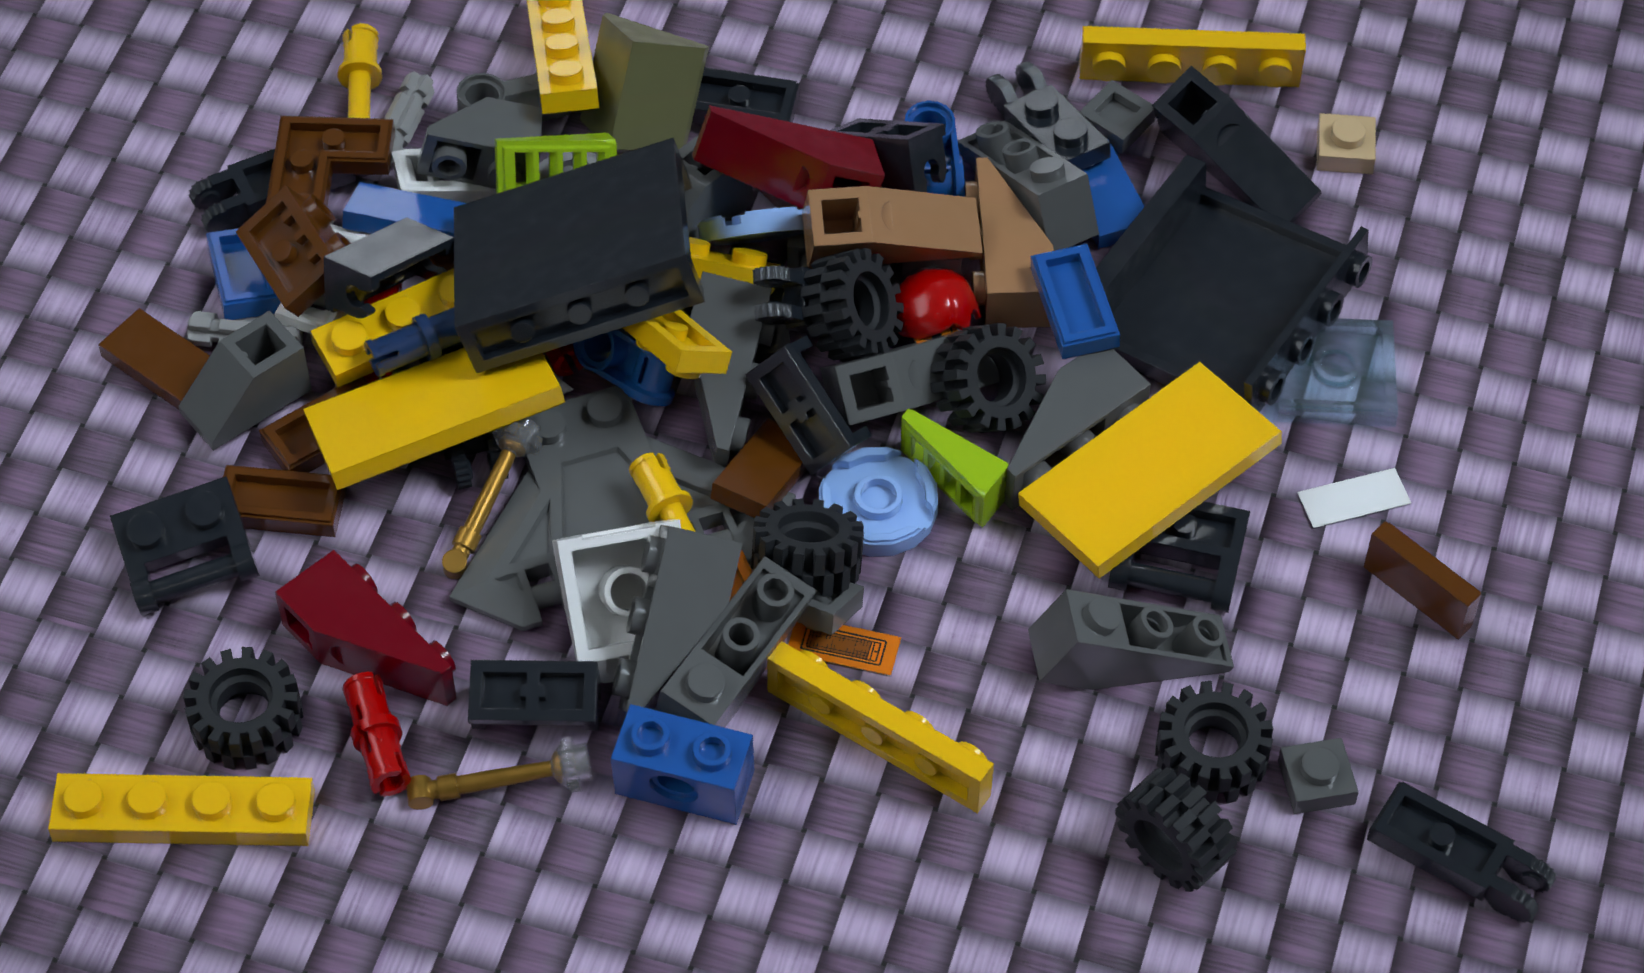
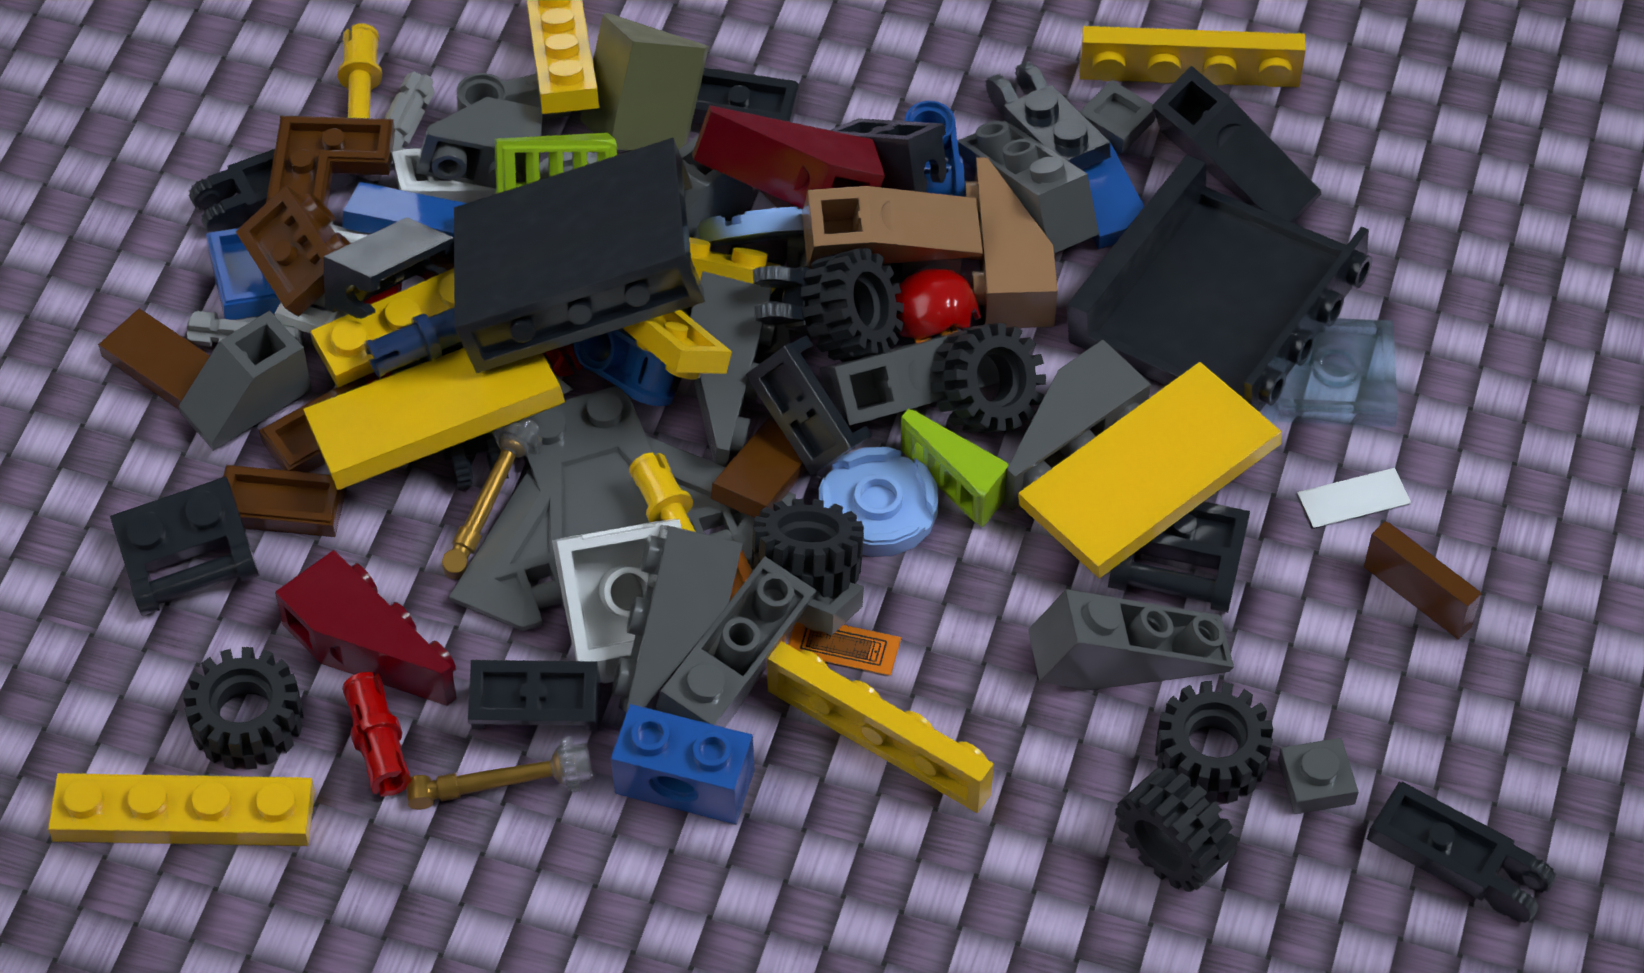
blue tile [1030,244,1120,360] -> none
tan plate [1317,113,1376,174] -> none

